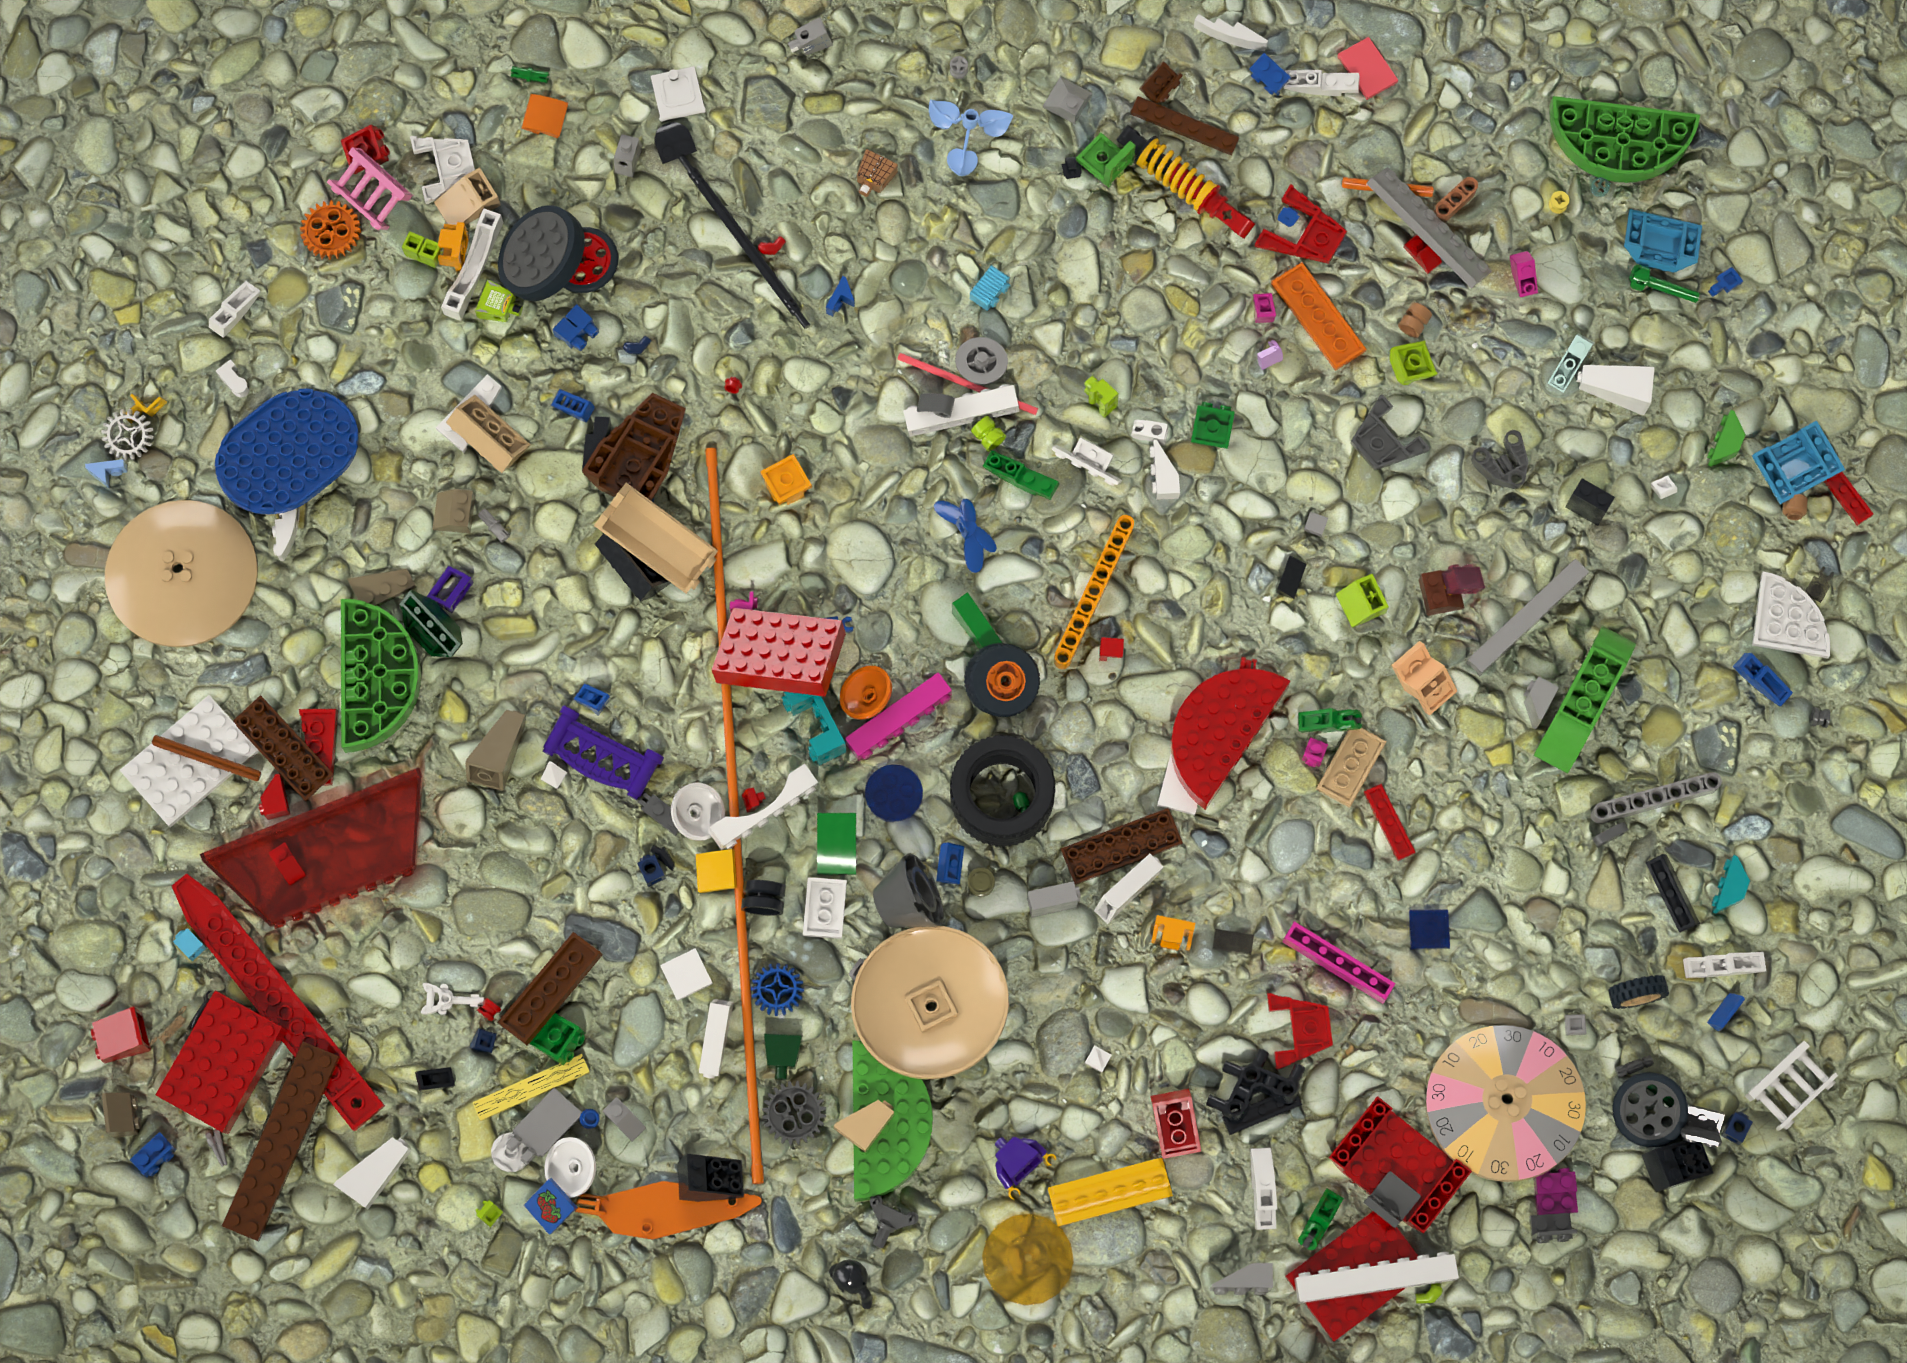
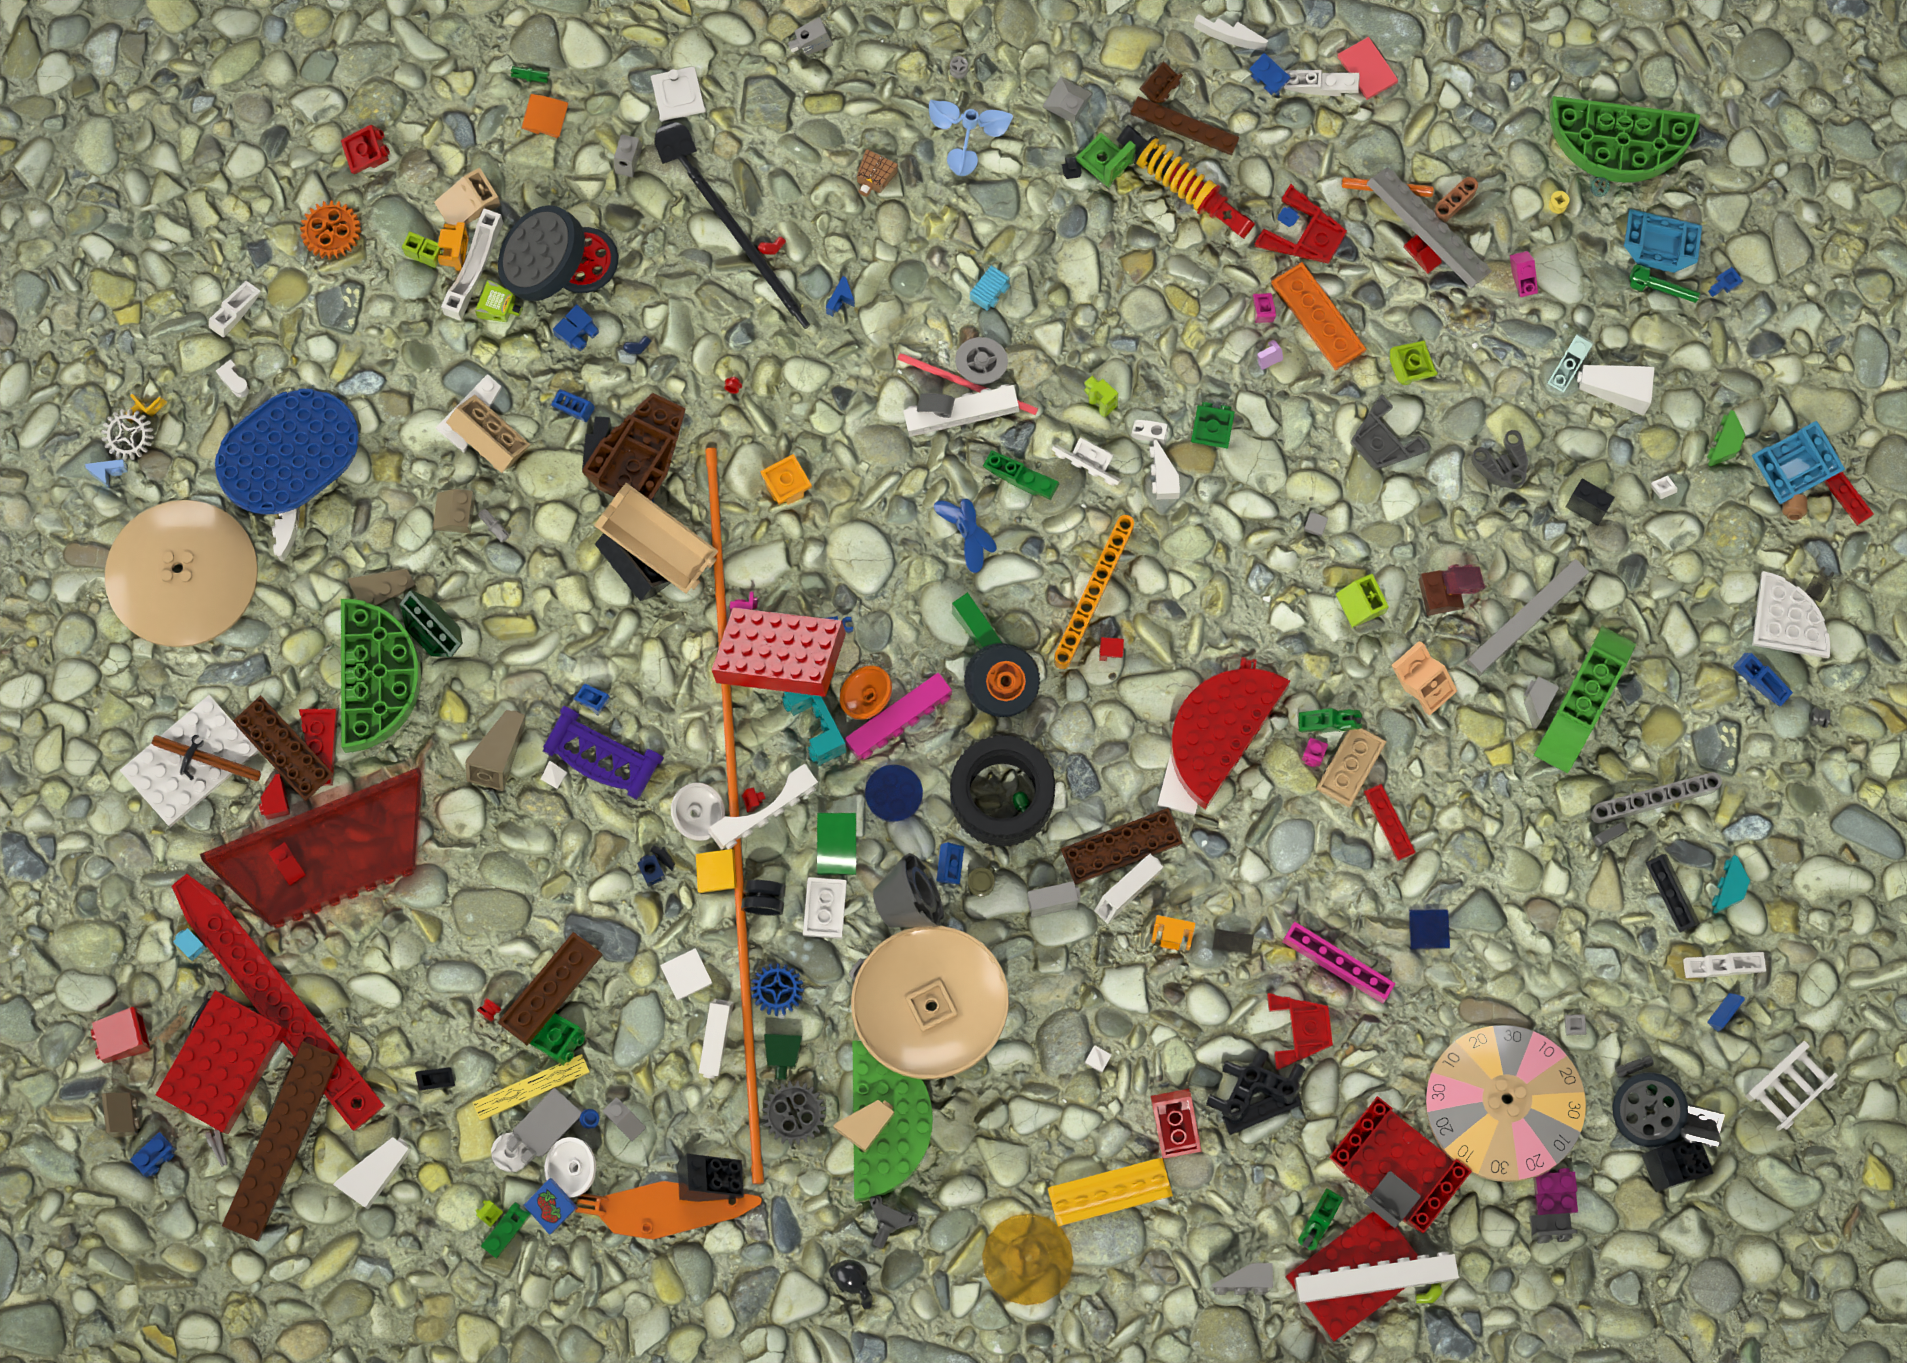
bright pink fence [327,147,413,230] -> none
white wing [410,136,475,204] -> none
white piece [421,983,484,1015] -> none
dark purple tile [426,566,473,613] -> none
dark blue slope [470,1028,497,1053] -> none
dark grey hinge [637,792,679,837] -> none
lime wheel [971,416,1006,452] -> none
dark purple torso [995,1137,1056,1200] -> none
white slope [1250,1148,1277,1230] -> none
black slope [1276,556,1307,599] -> none
medium nougat wheel [1398,302,1432,338] -> none
black wheel [1608,975,1669,1009] -> none
dark blue brick [1721,1112,1753,1145] -> none
none -> black piece [180,735,204,781]
none -> green plate [481,1202,531,1259]

